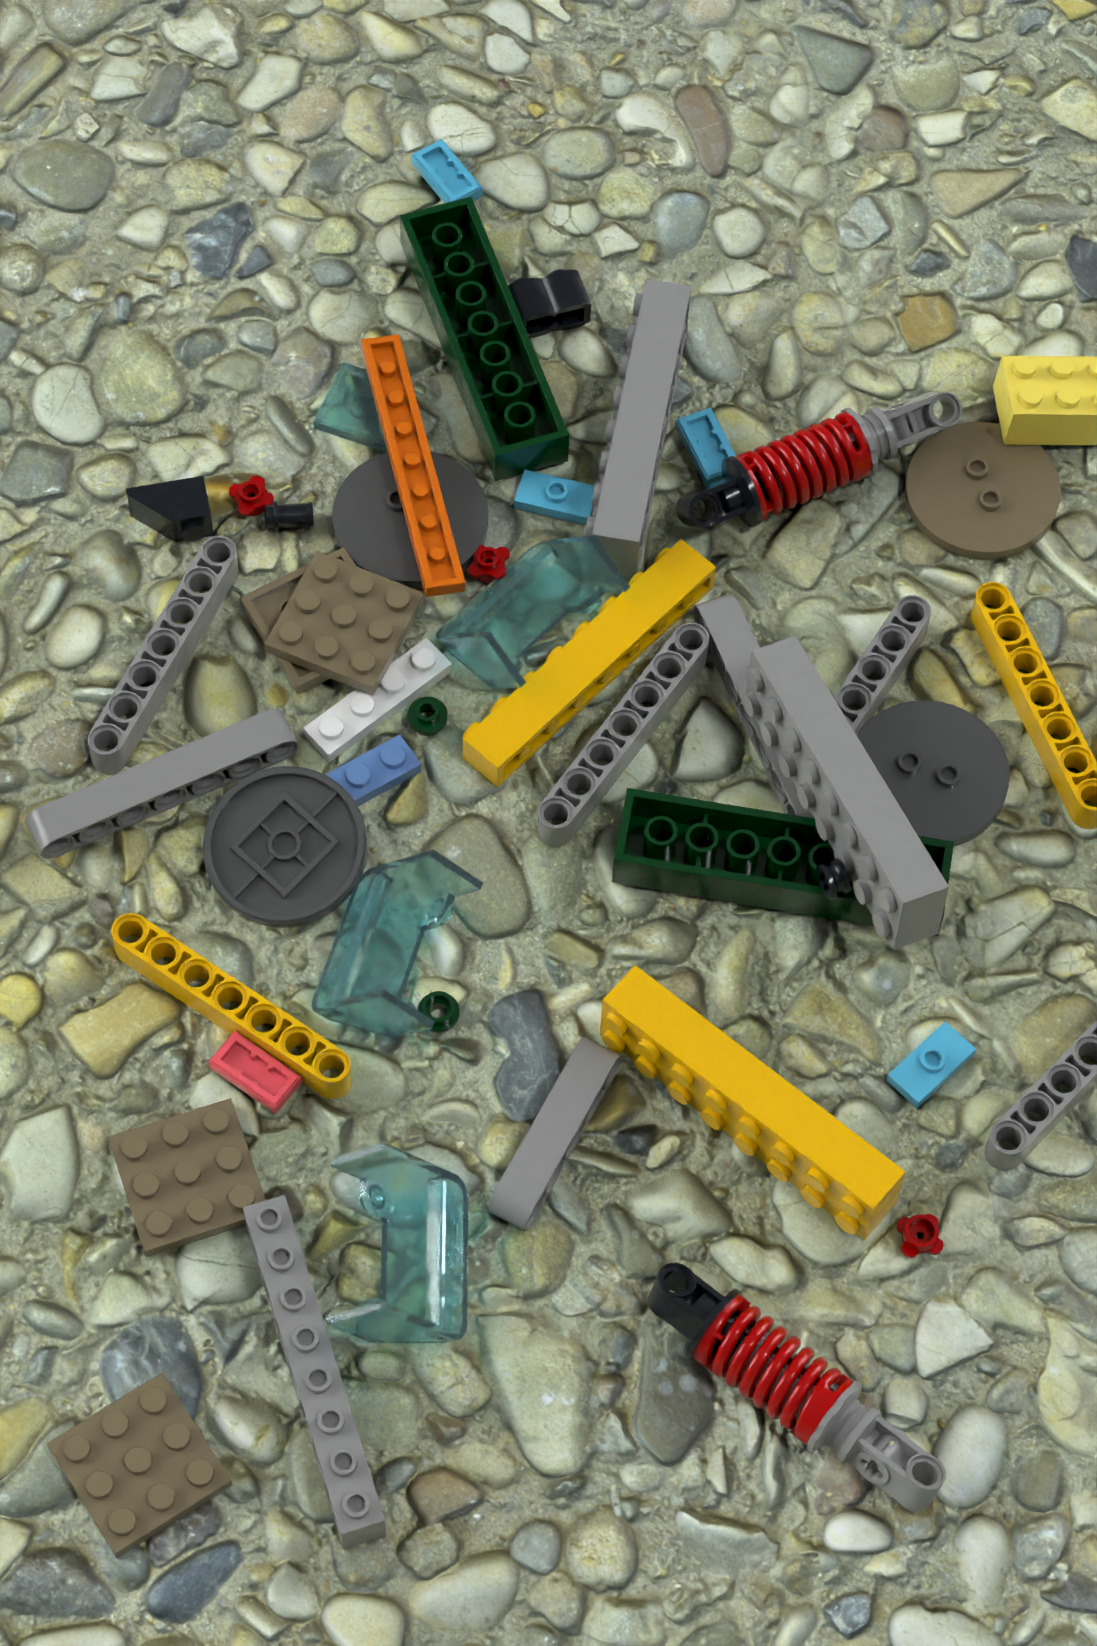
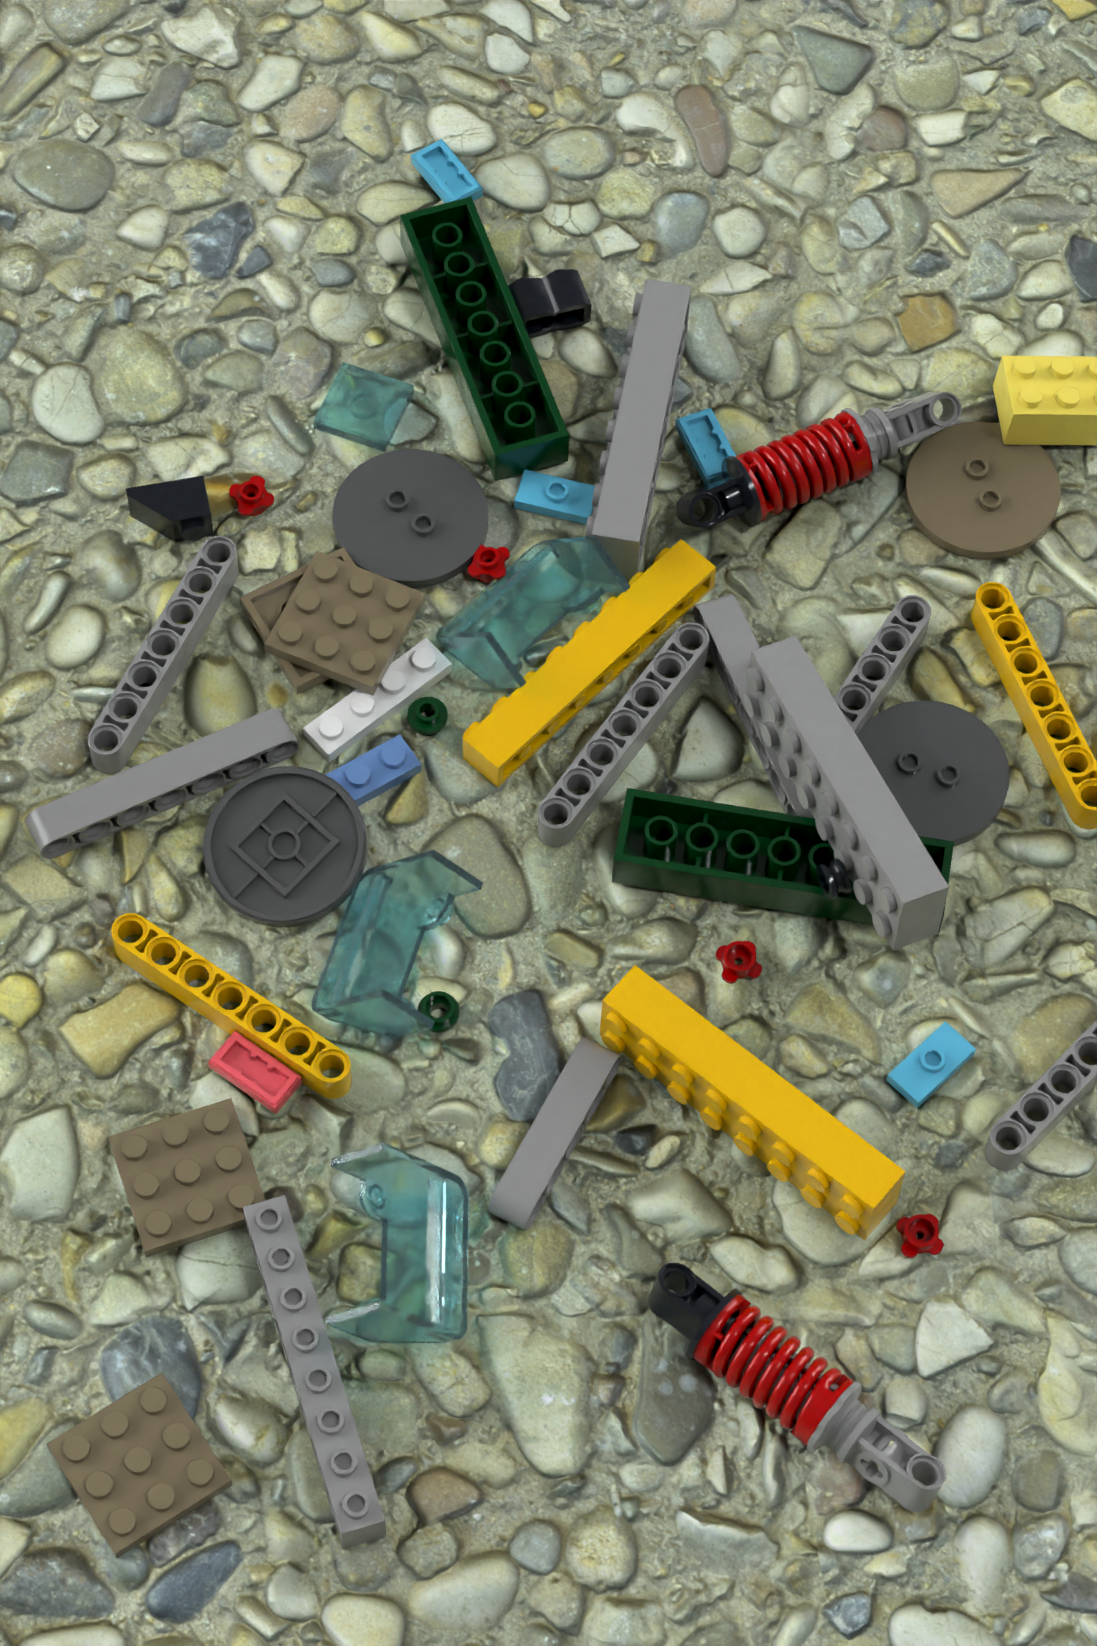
black pin [265,501,314,532] -> none
orange plate [361,334,466,597] -> none
none -> red plate [716,941,762,984]

